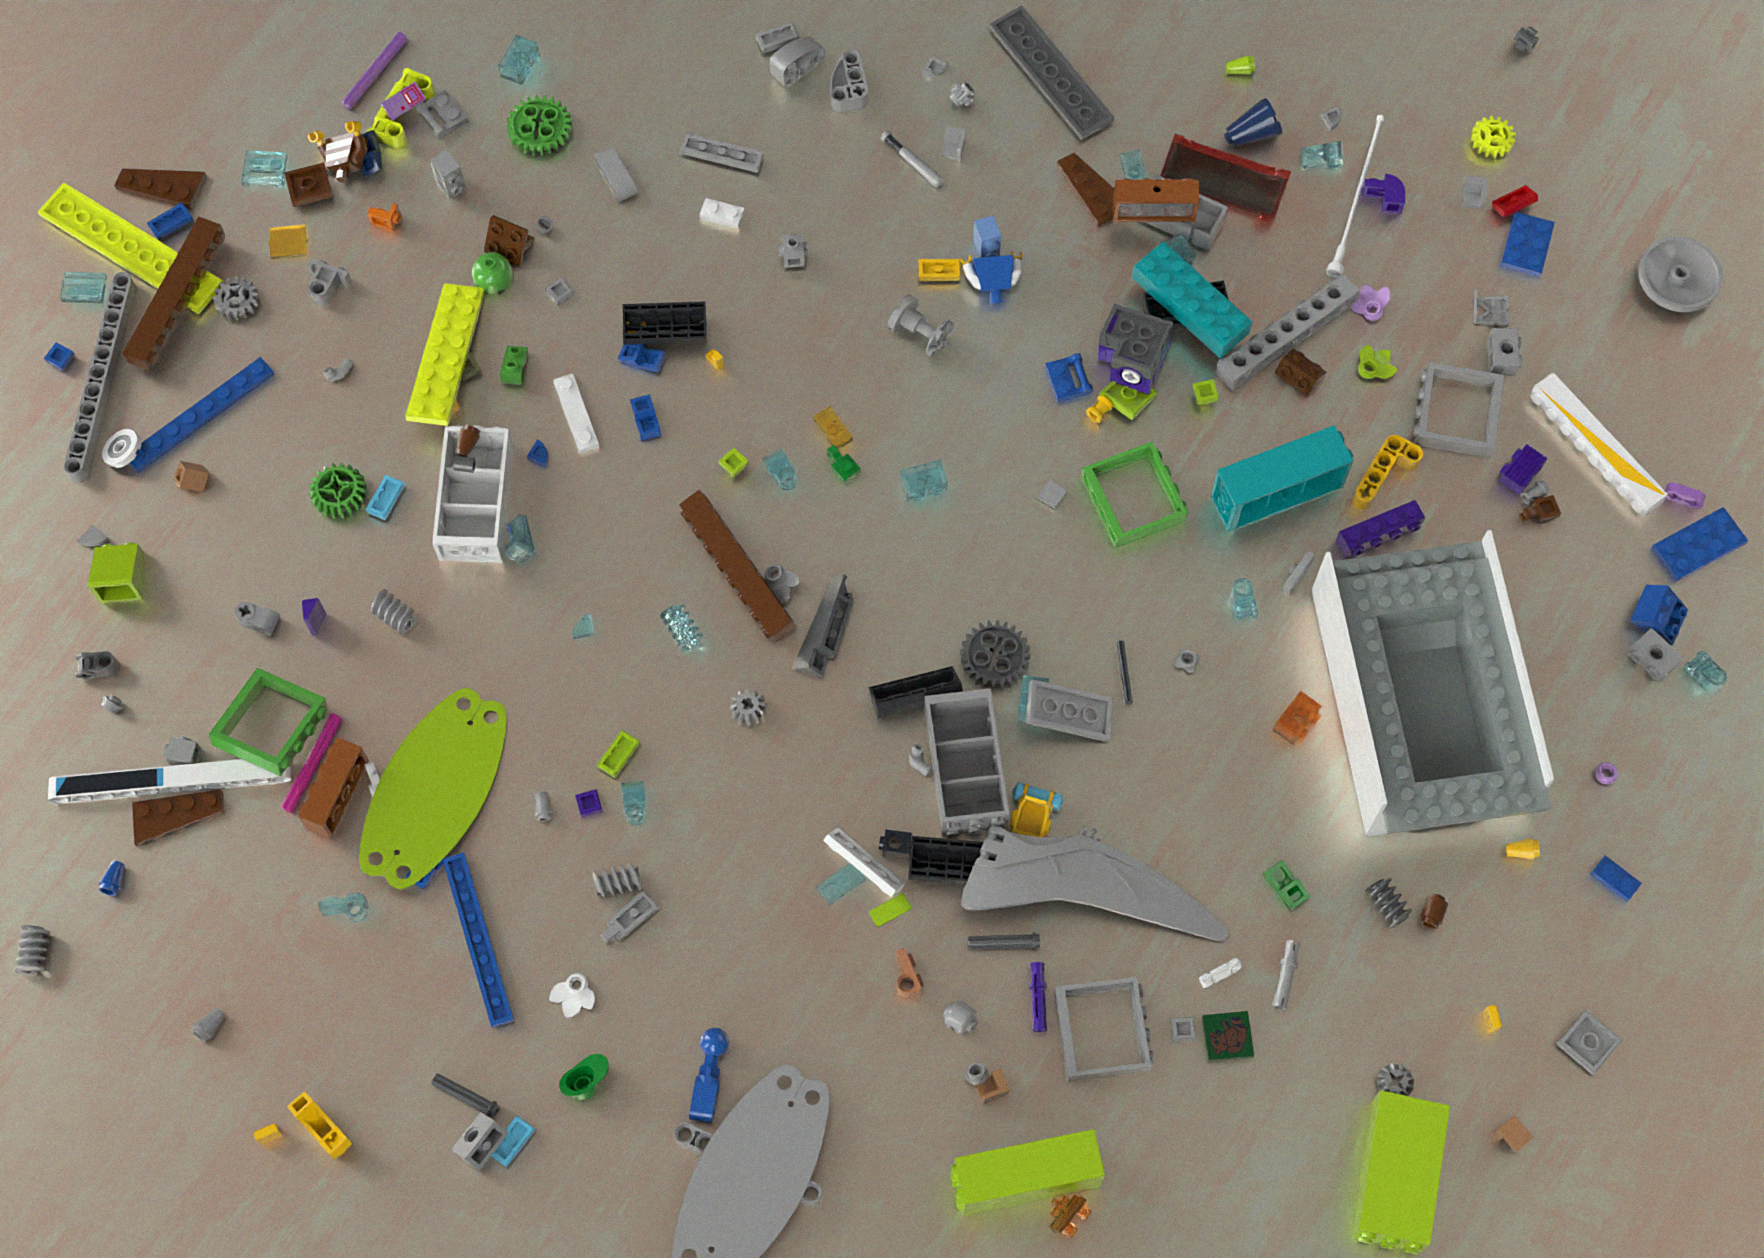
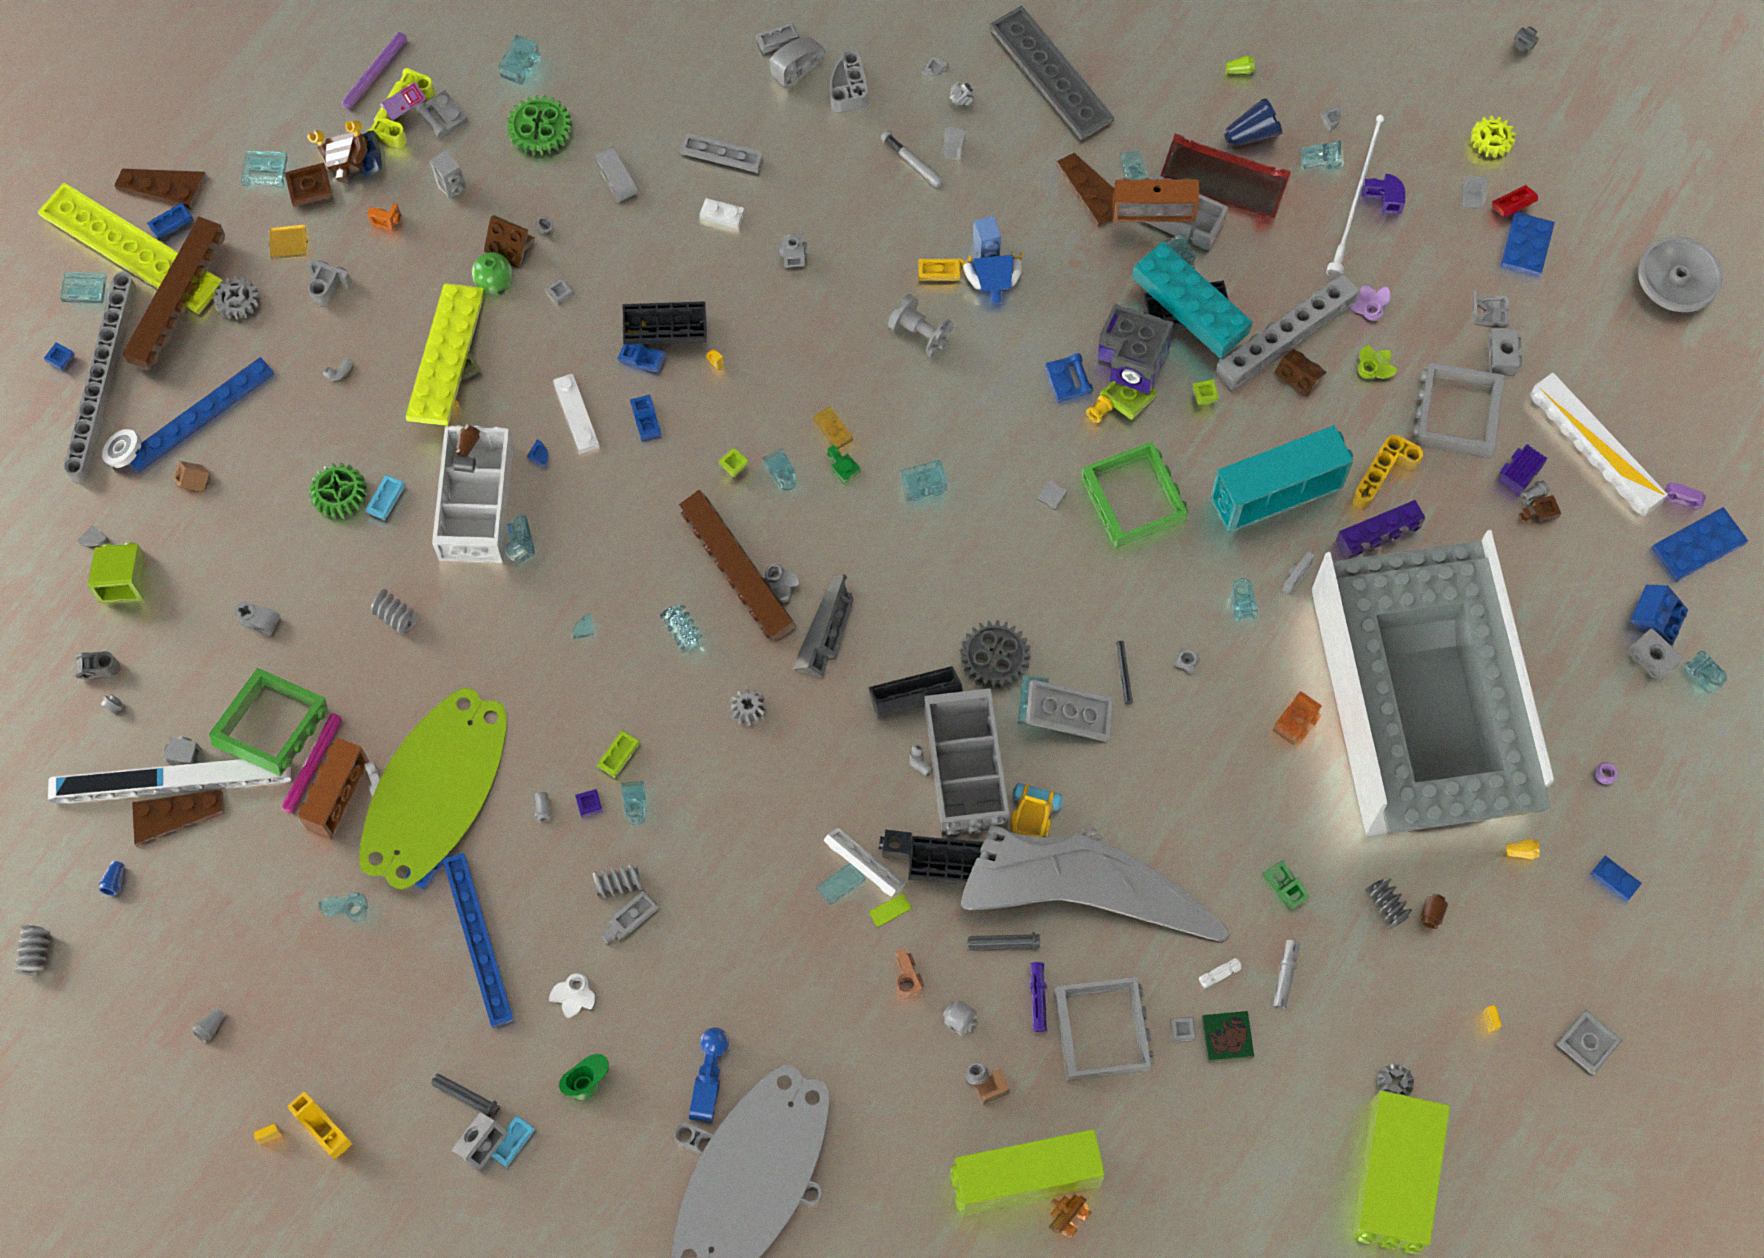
slope [302,598,326,636] -> none
bright green plate [500,346,528,385] -> none
medium nougat panel [1493,1115,1534,1152] -> none

